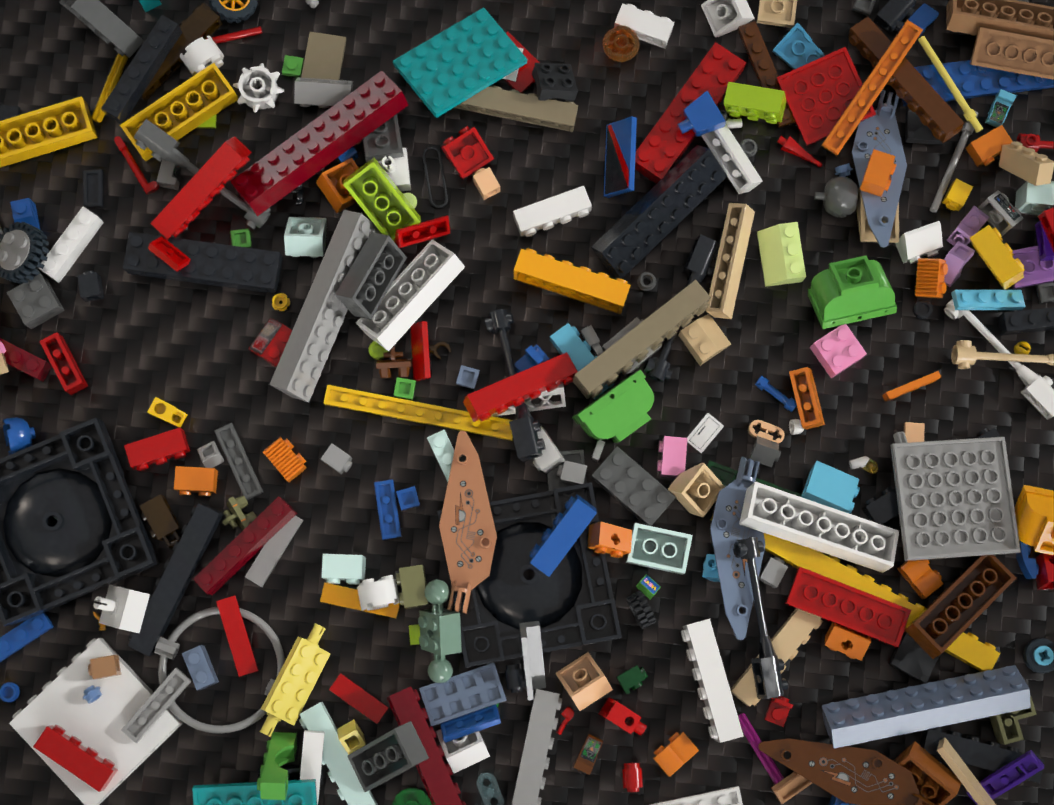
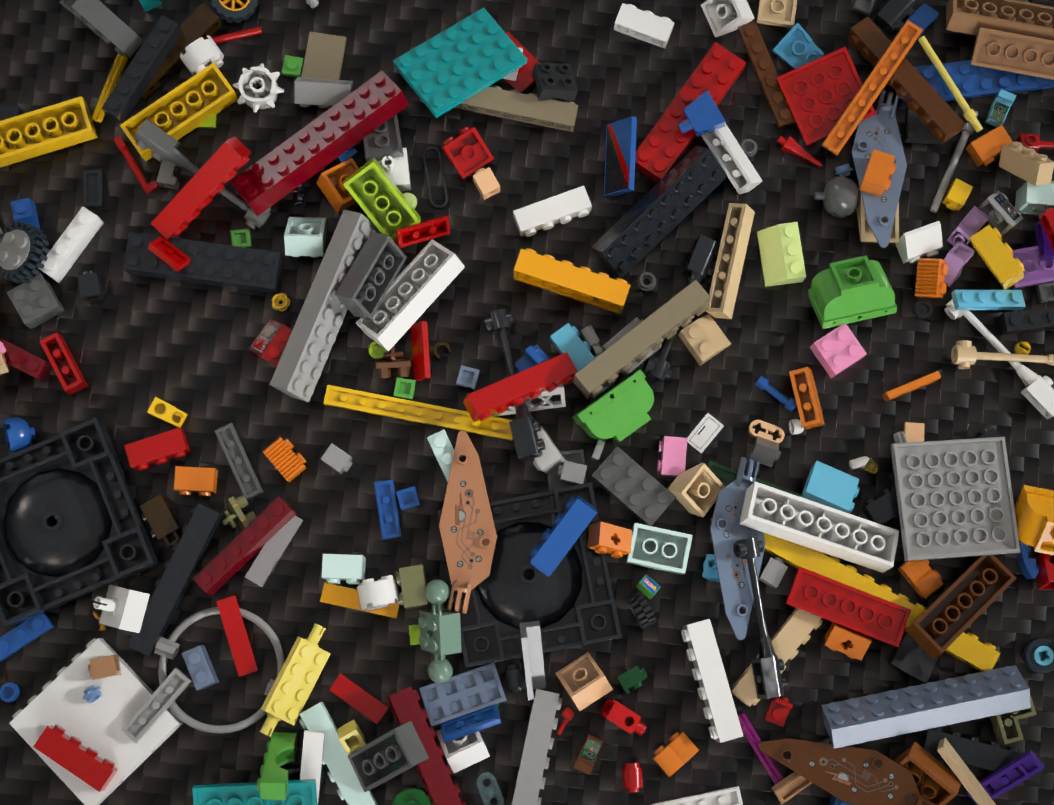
light grey slope [197,441,224,468] -> none
clear orange cone [603,25,640,62] -> none
white arm [720,110,742,129] -> none
lime brick [724,82,786,124] -> none

